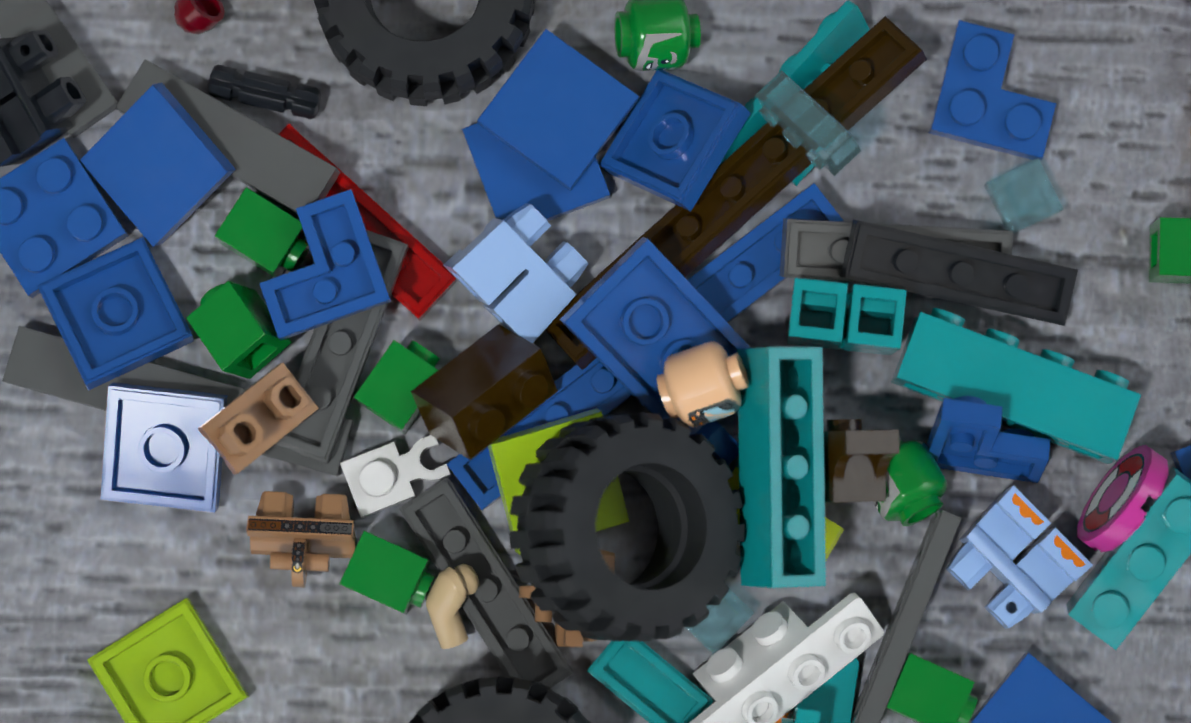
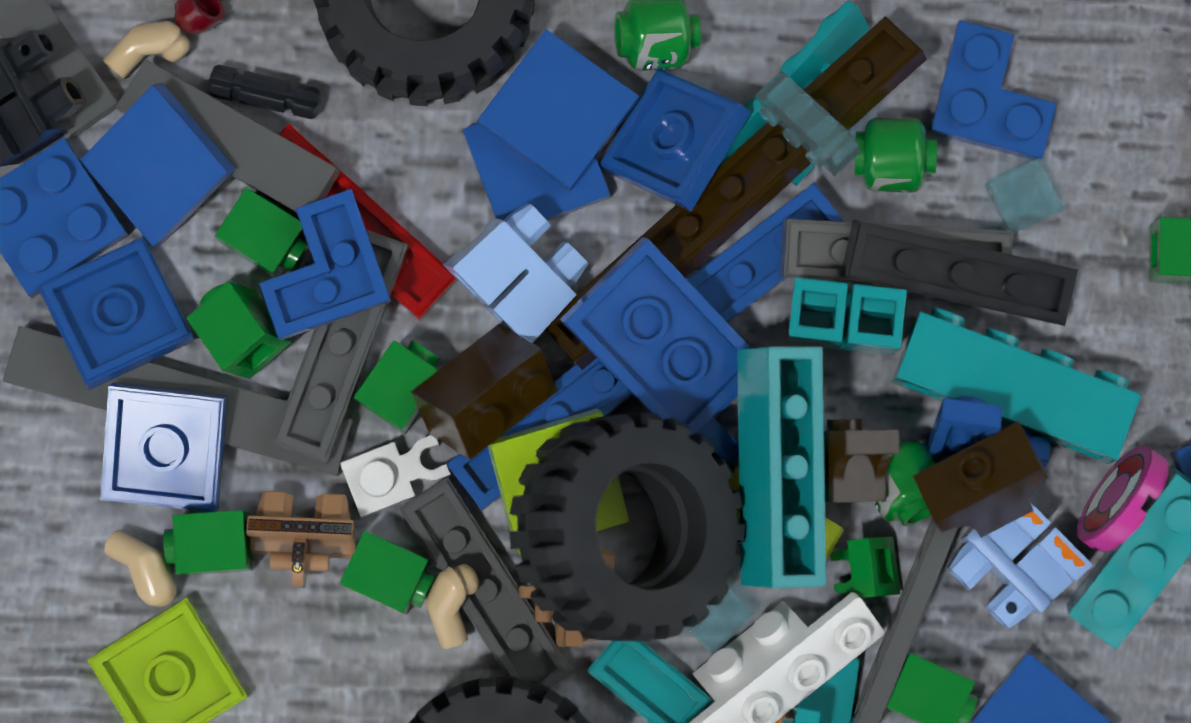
medium nougat hips [198,362,319,475] -> none
light nougat head [657,341,749,427] -> none
none -> tan arm [102,21,190,80]
none -> tan arm [104,530,176,607]
none -> green brick [163,510,253,576]
none -> green tile [830,537,900,598]
none -> green head [854,118,937,193]
none -> dark brown brick [913,421,1048,538]

